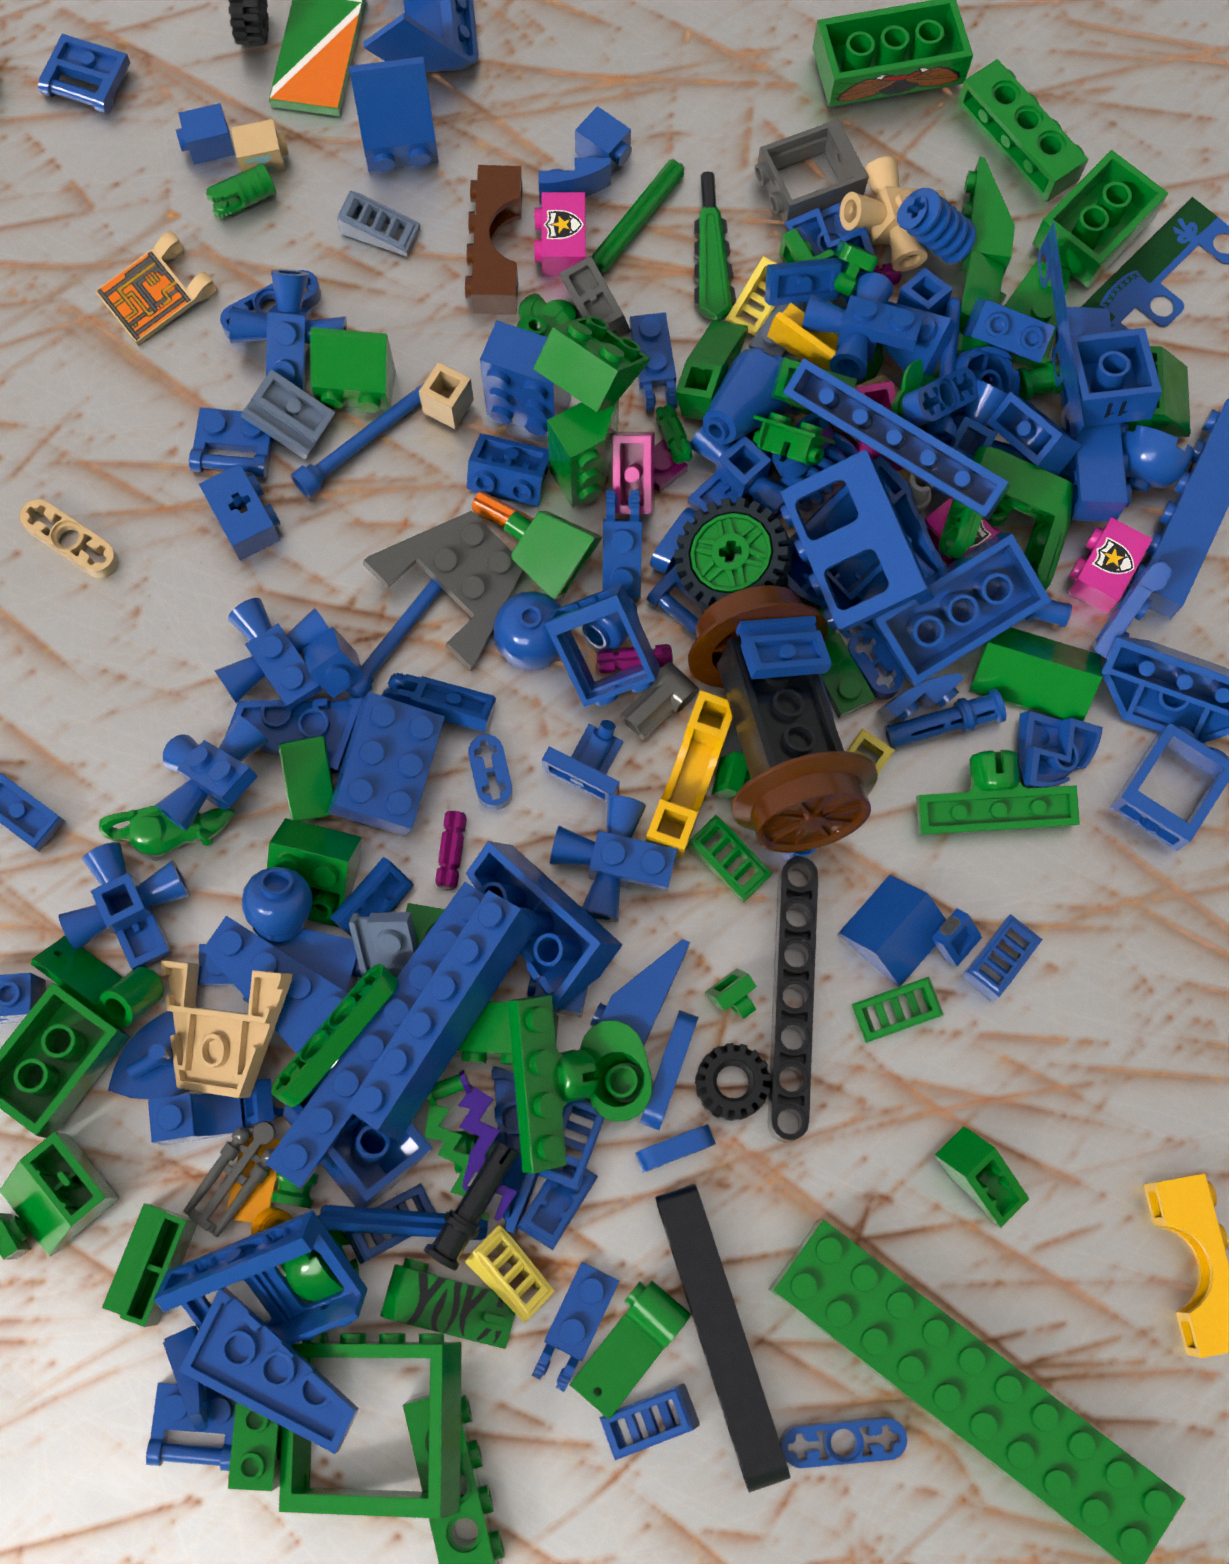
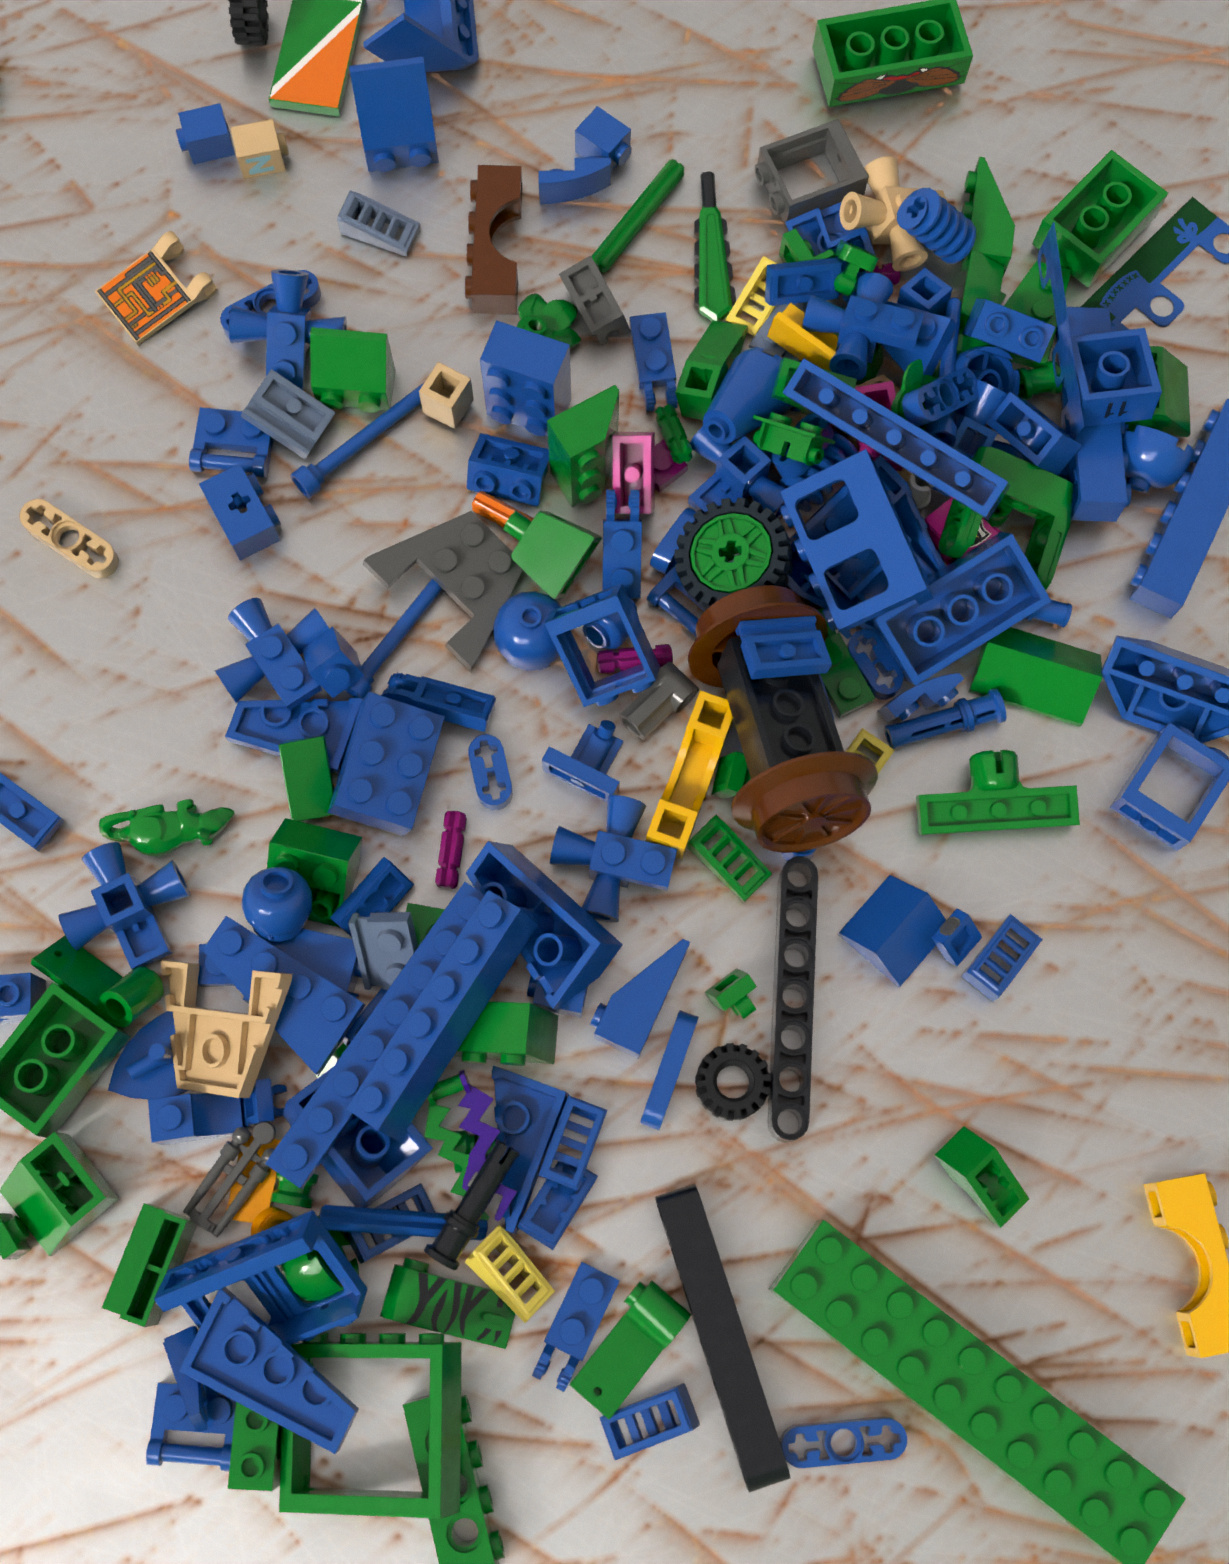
blue plate [38,34,130,114] -> none
blue brick [155,715,268,832] -> none
green hinge [206,163,277,219] -> none
green beam [271,964,398,1108] -> none
green plate [508,995,599,1174] -> none
green slope [533,316,650,413] -> none
dark pink brick [534,192,586,277] -> none
green piece [580,1020,652,1122] -> none
blue beam [635,1124,716,1173] -> none
green slope [852,976,944,1043] -> none
green brick [957,59,1089,202] -> none
blue brick [1018,711,1103,788] -> none
dark pink brick [1067,517,1152,614] -> none
blue hinge [1092,558,1172,658] -> none

